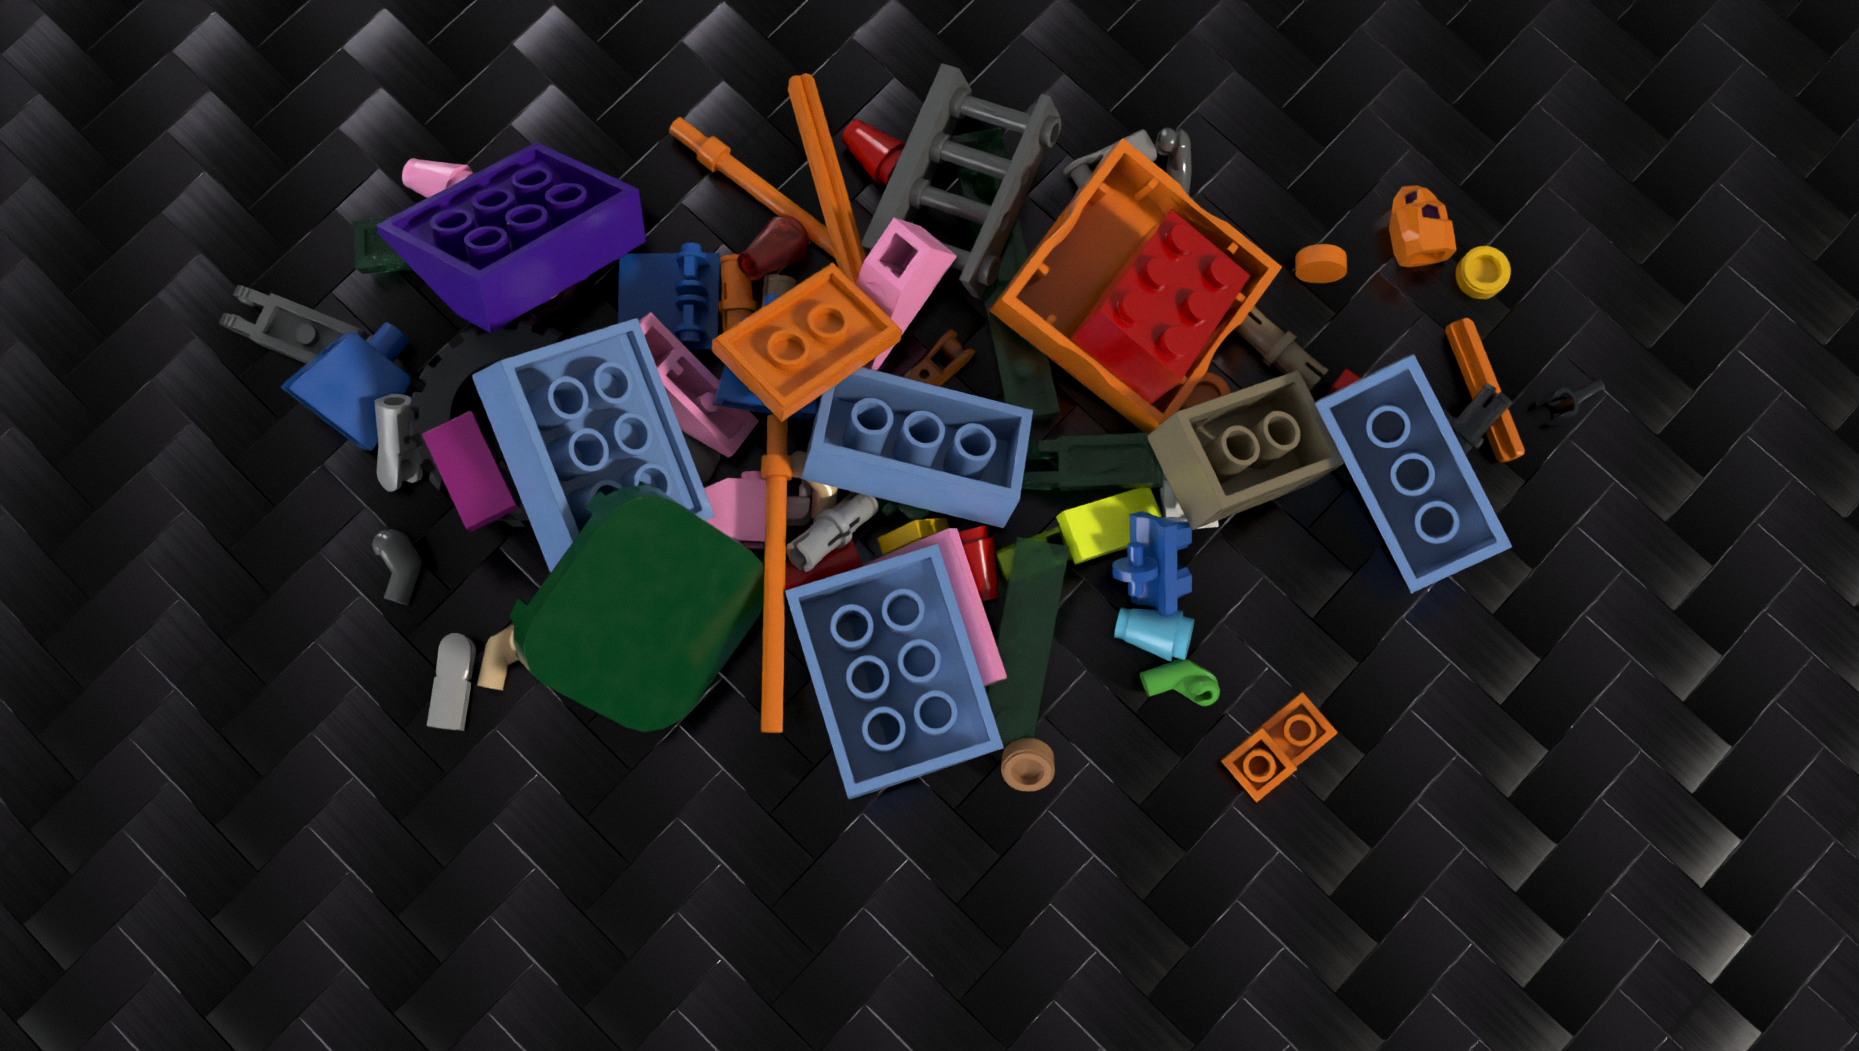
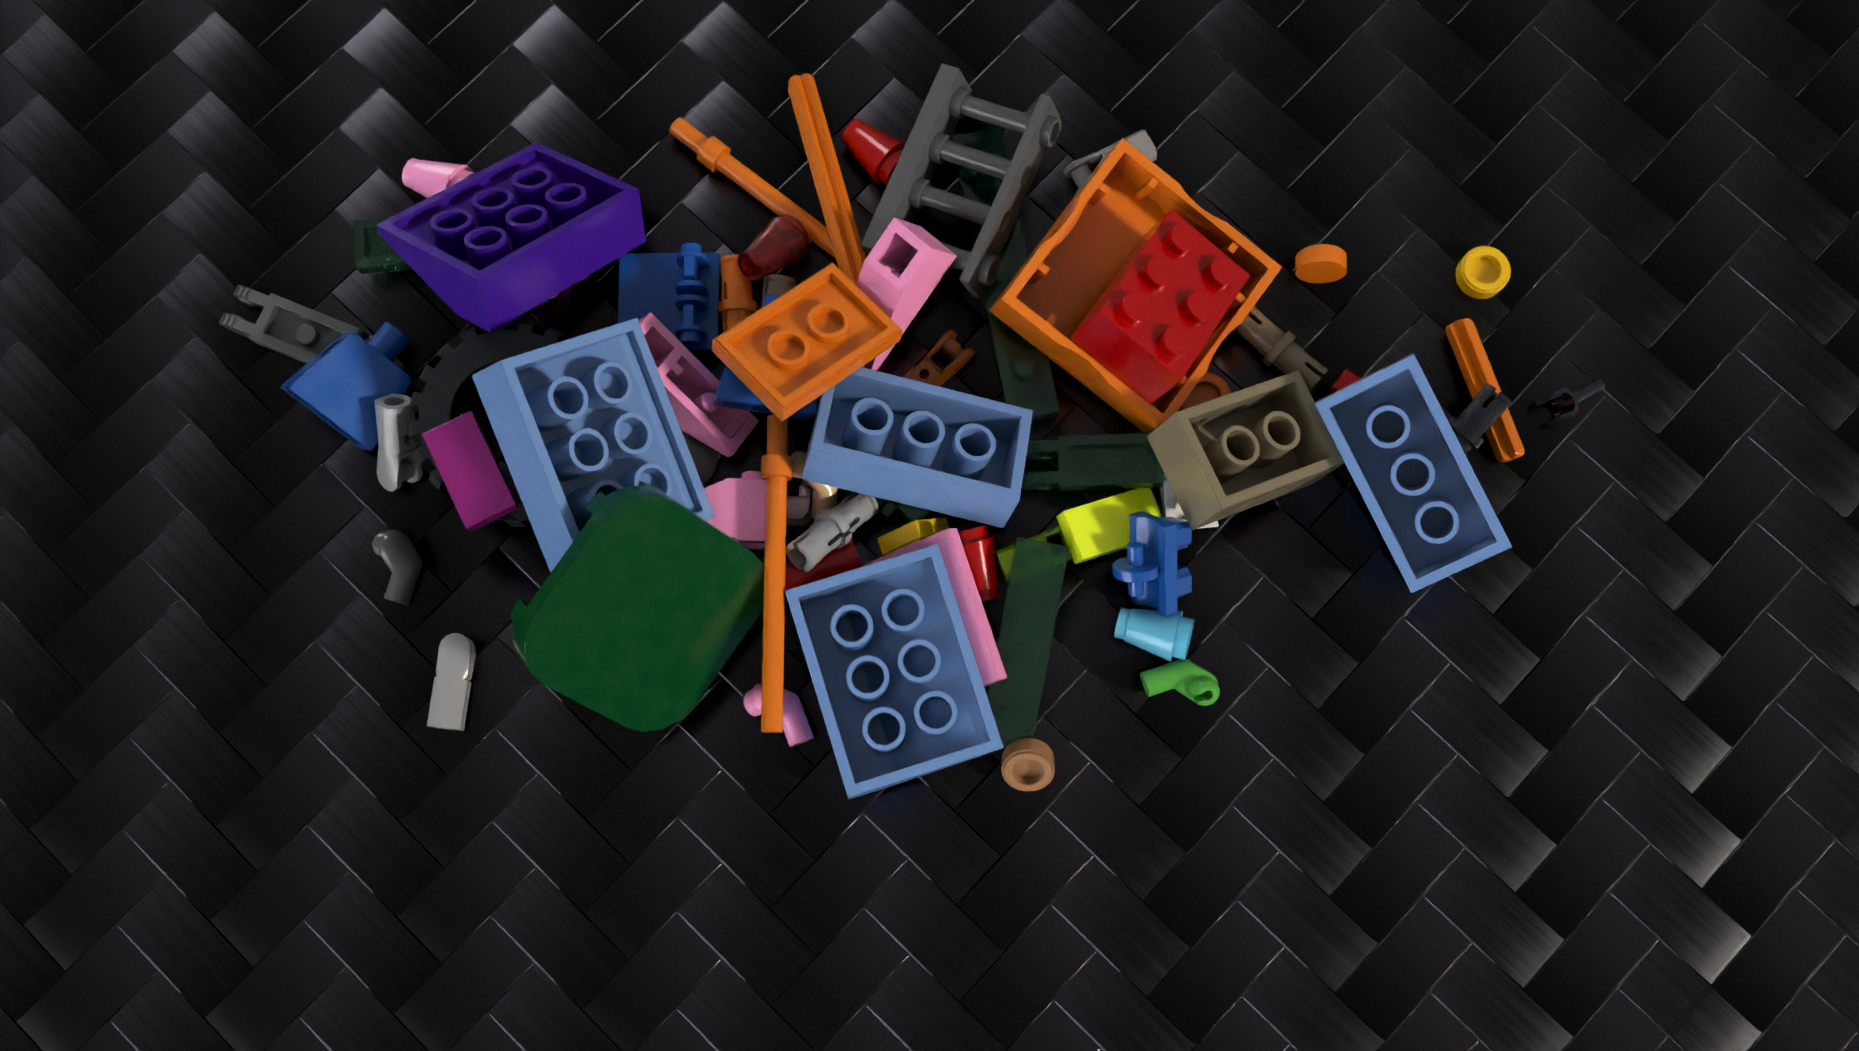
tan arm [477,625,519,691] -> none
dark grey arm [1155,127,1192,195] -> none
orange slope [1221,691,1338,803] -> none
orange rock [1389,185,1457,267] -> none
none -> bright pink arm [744,683,814,747]

